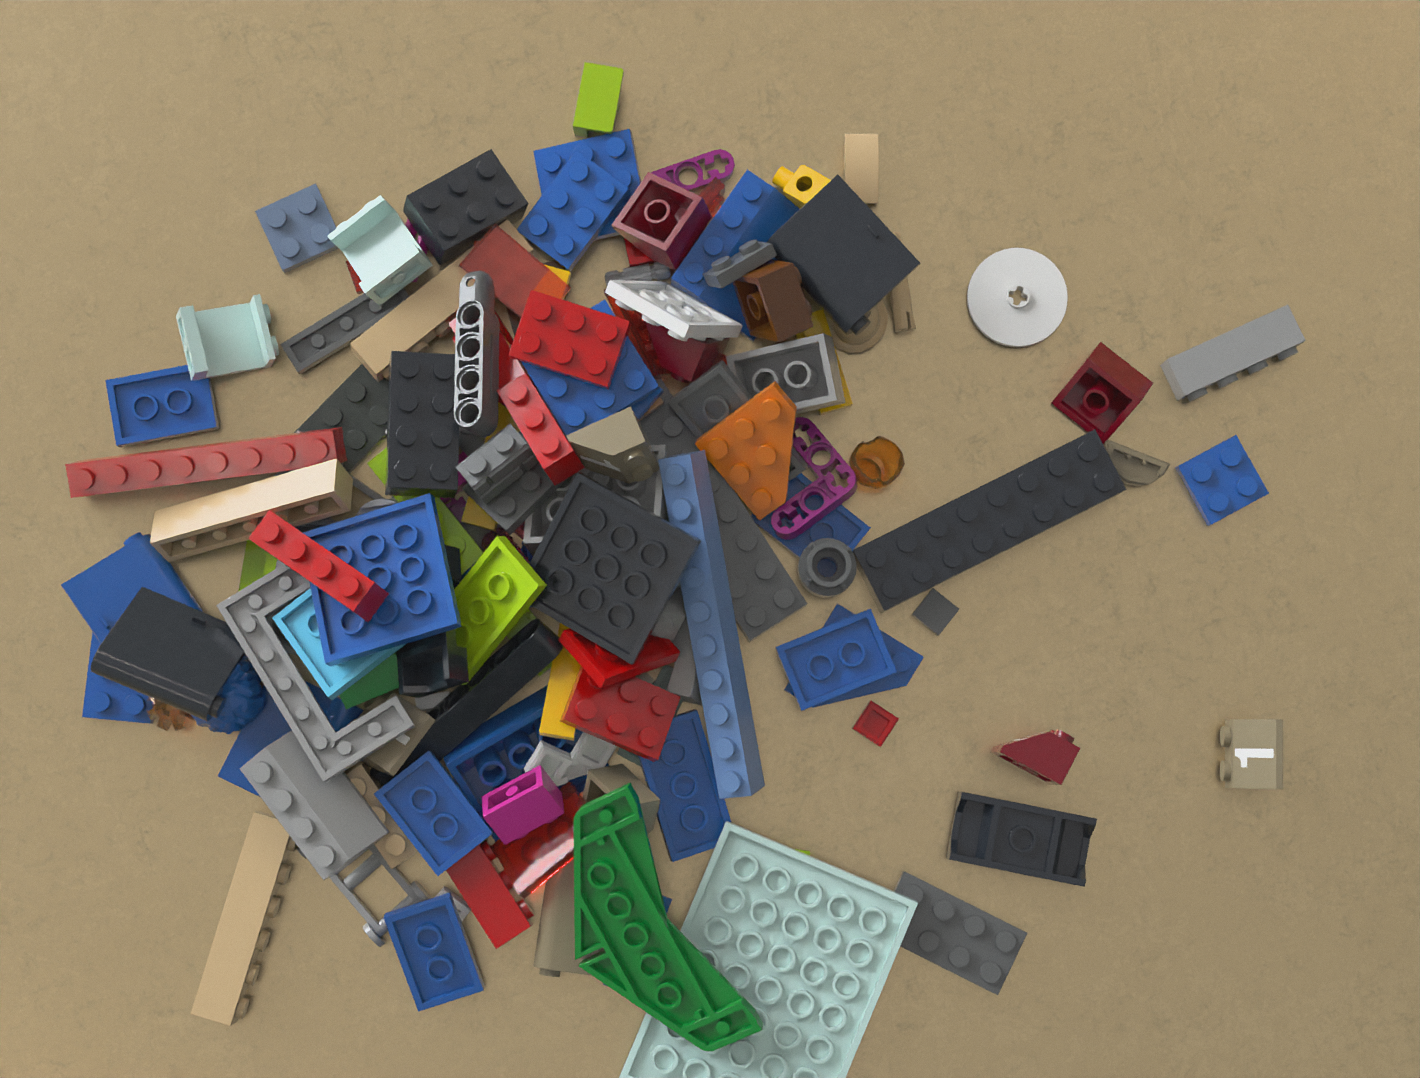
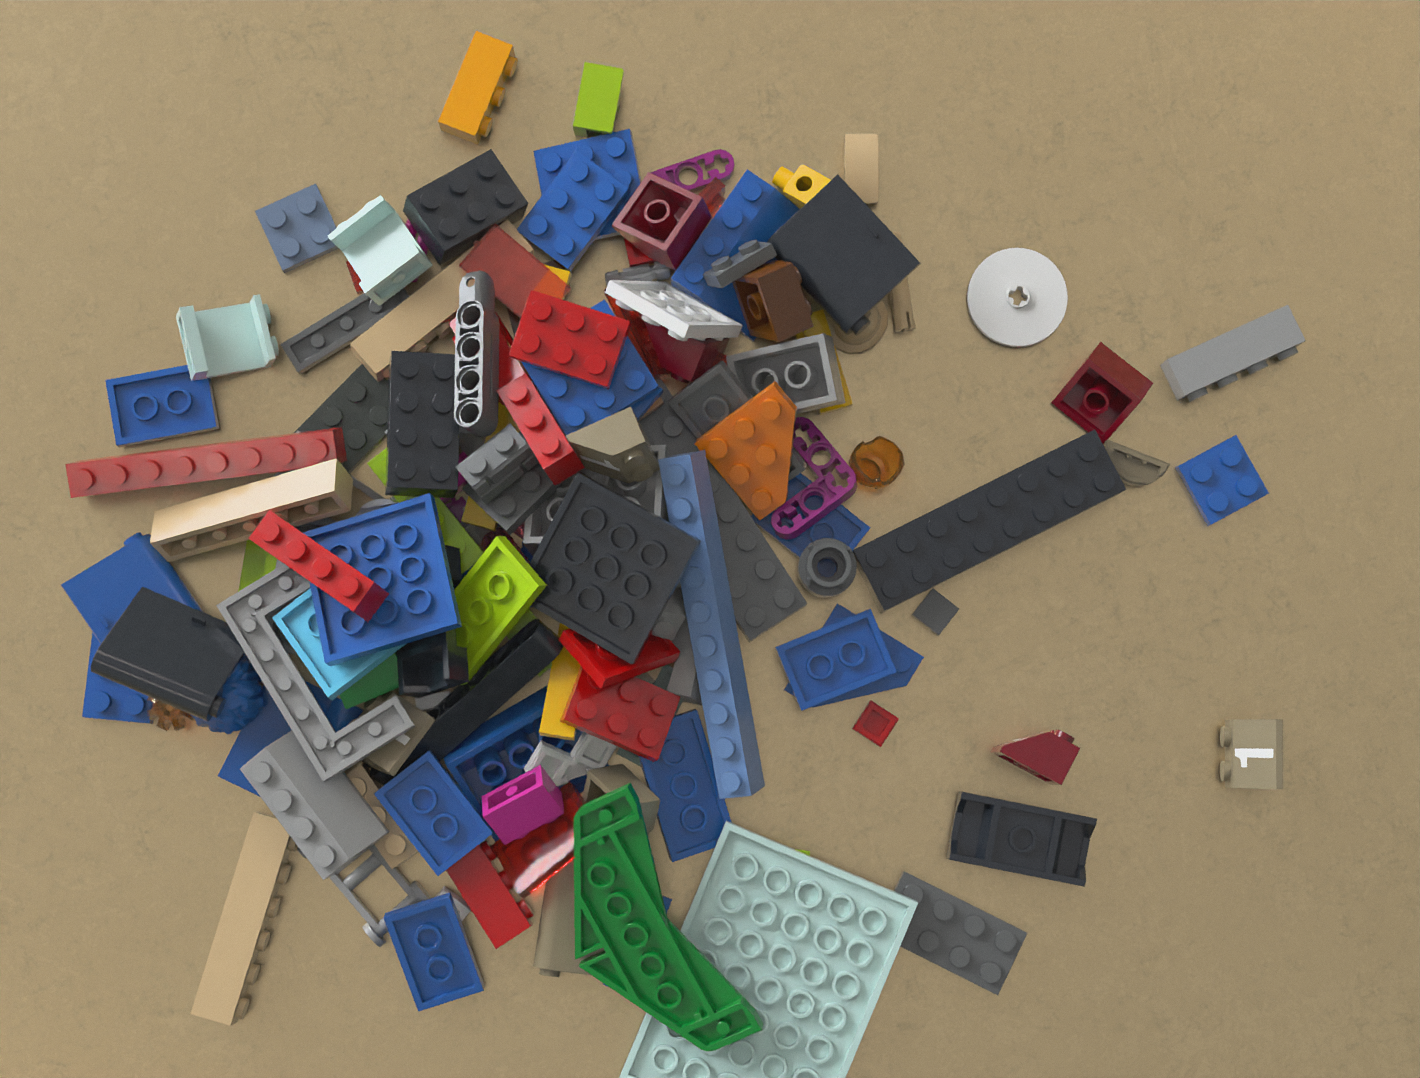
none -> light orange brick [438,31,518,145]

